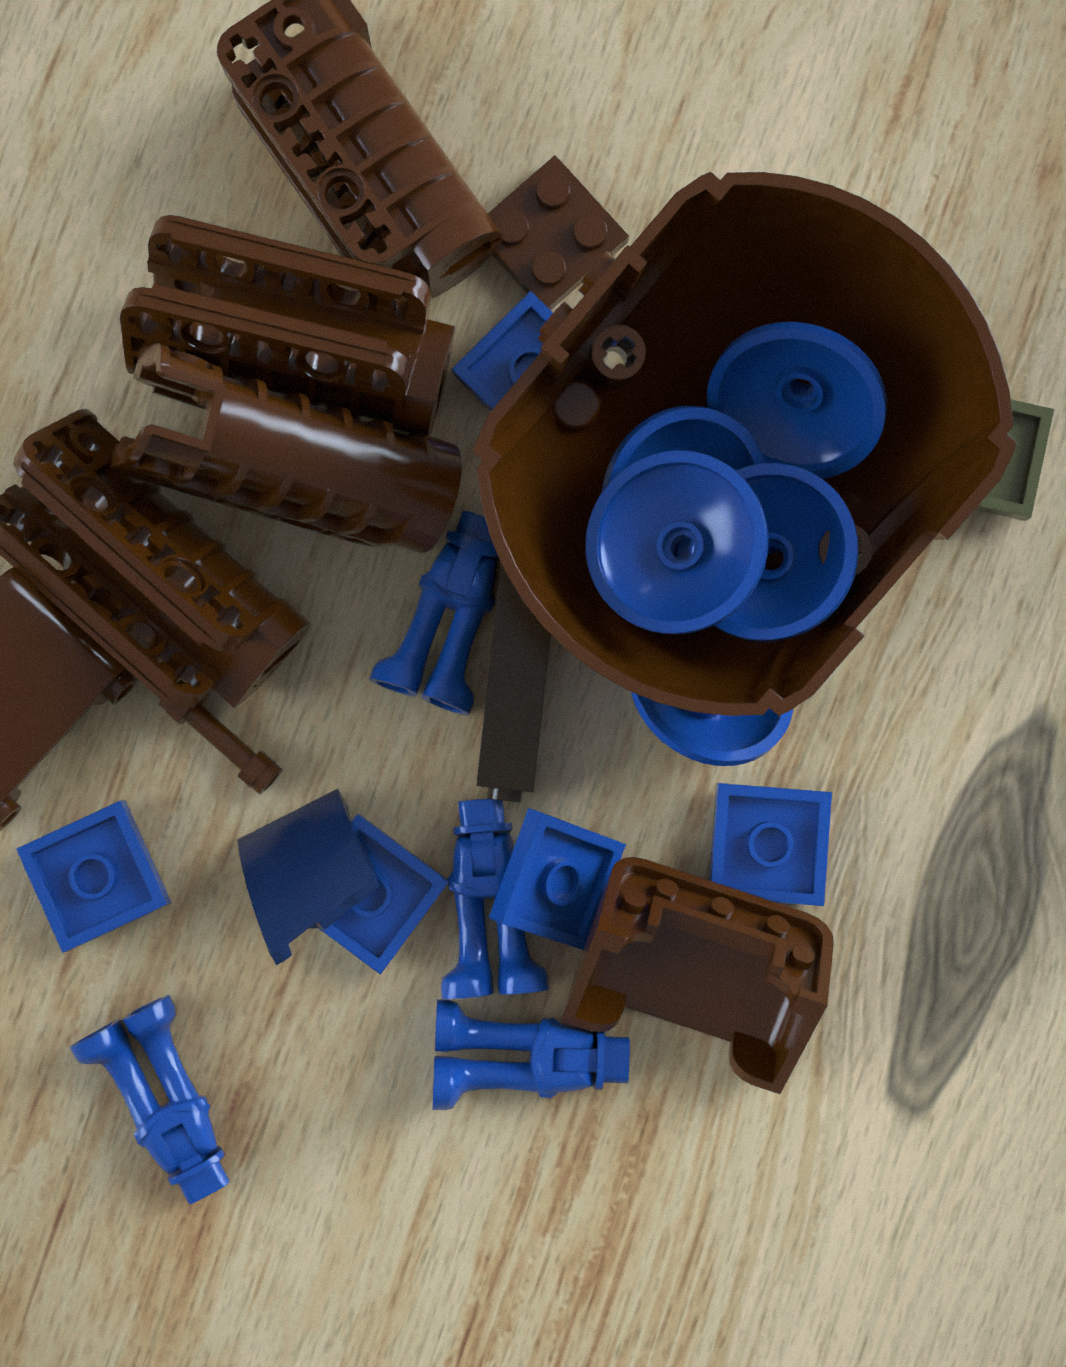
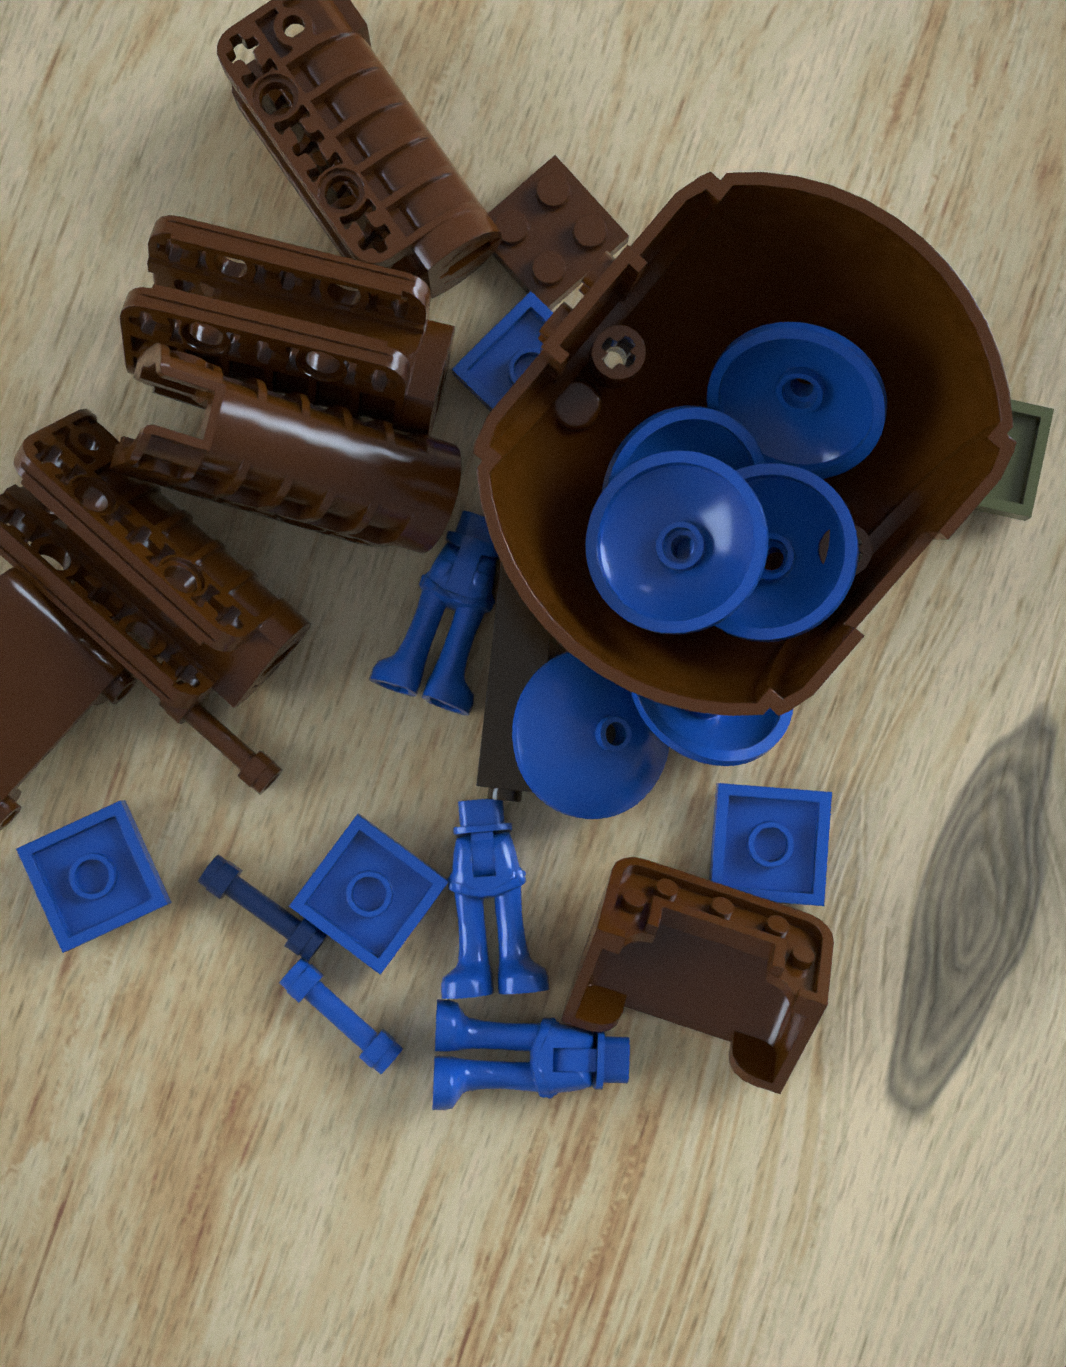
blue piece [70,995,230,1204] -> none
dark blue slope [237,789,379,965] -> none
blue plate [489,808,626,950] -> none
none -> dark blue bar [198,854,328,962]
none -> blue bar [279,958,403,1075]
none -> blue dish [512,652,669,819]

